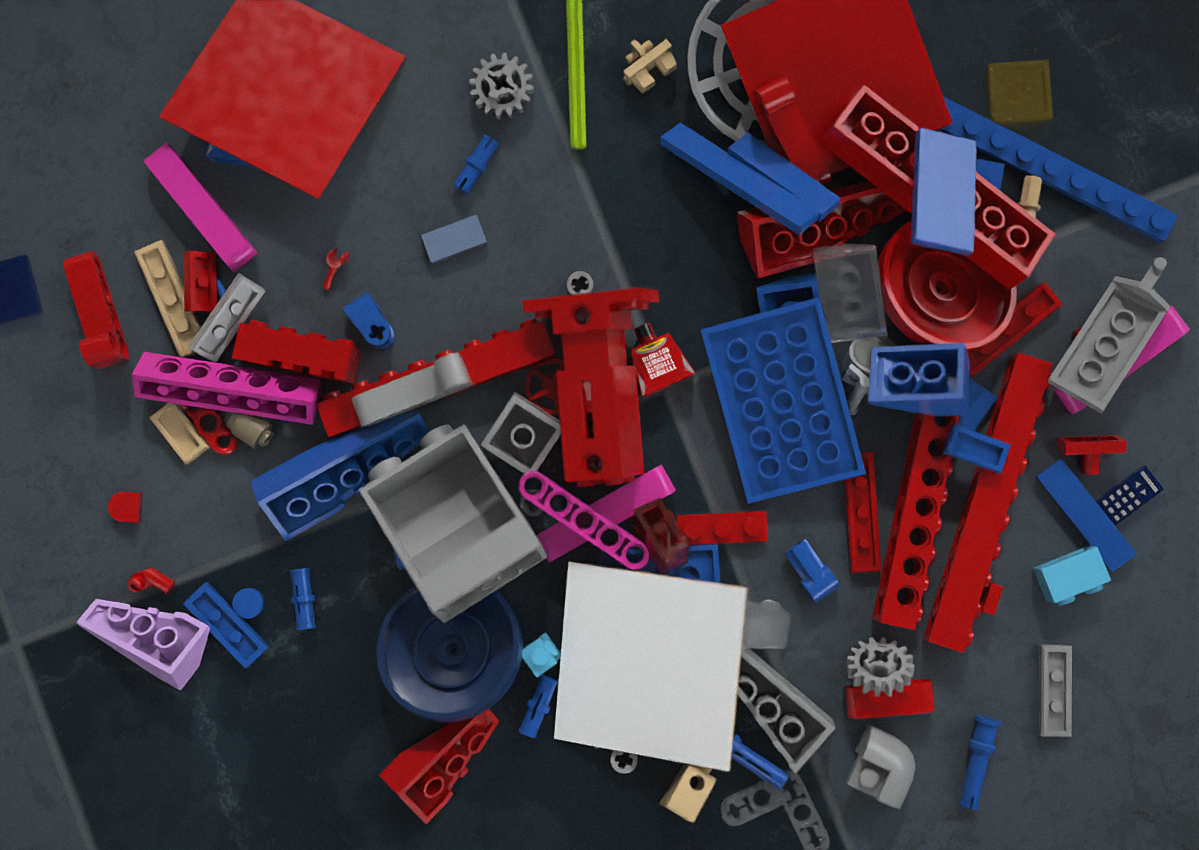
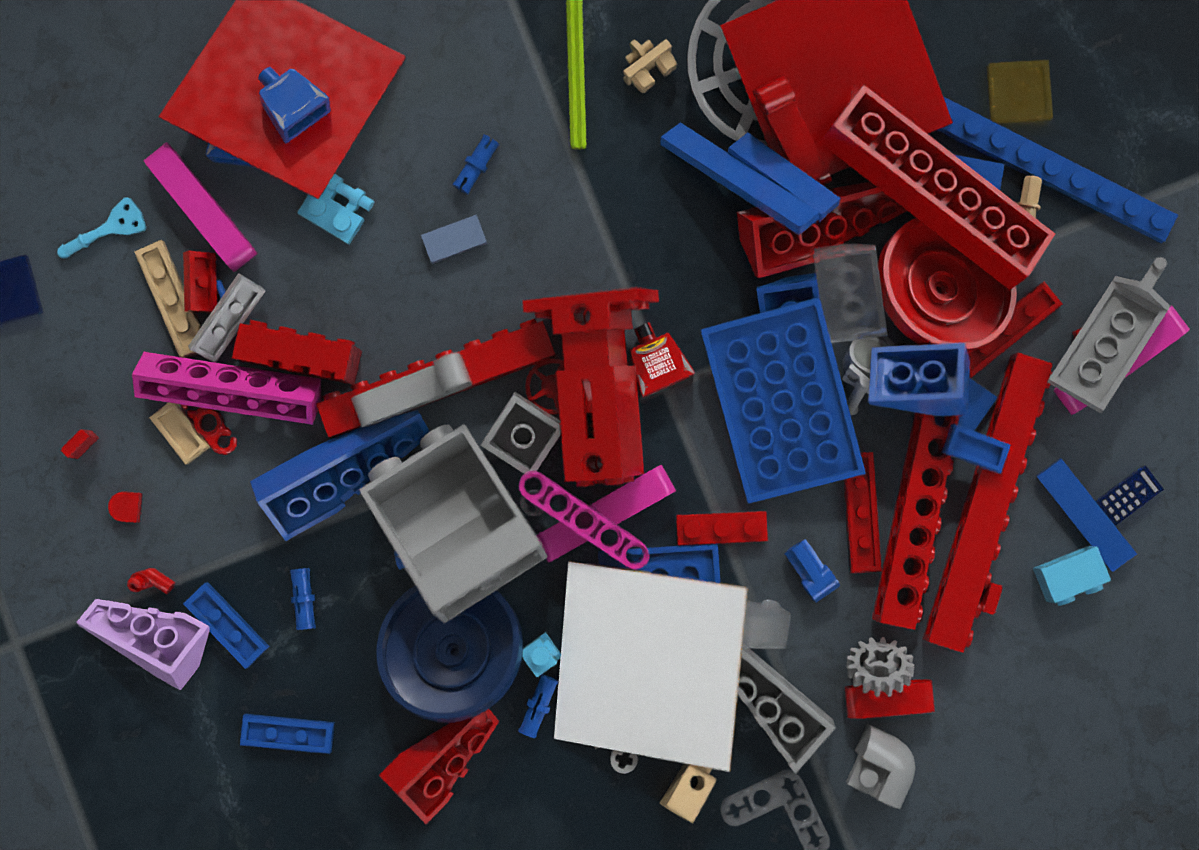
red beam [63,250,129,369] -> none
dark tan brick [227,413,274,449] -> none
blue tile [232,588,265,619] -> none
red hand [322,247,349,290] -> none
blue piece [343,291,395,350] -> none
light grey gear [469,53,534,119] -> none
light grey bush [567,271,593,295] -> none
clear red brick [633,498,691,575] -> none
blue pin [731,734,790,791] -> none
tile [911,128,976,256] -> none
blue pin [959,714,1002,810] -> none
light grey tile [1038,644,1072,737] -> none
red tile [1057,435,1127,475] -> none
none -> medium azure piece [57,197,146,258]
none -> red tile [60,429,99,459]
none -> blue tile [240,714,335,754]
none -> blue torso [258,67,331,144]
none -> medium azure plate [297,174,374,245]

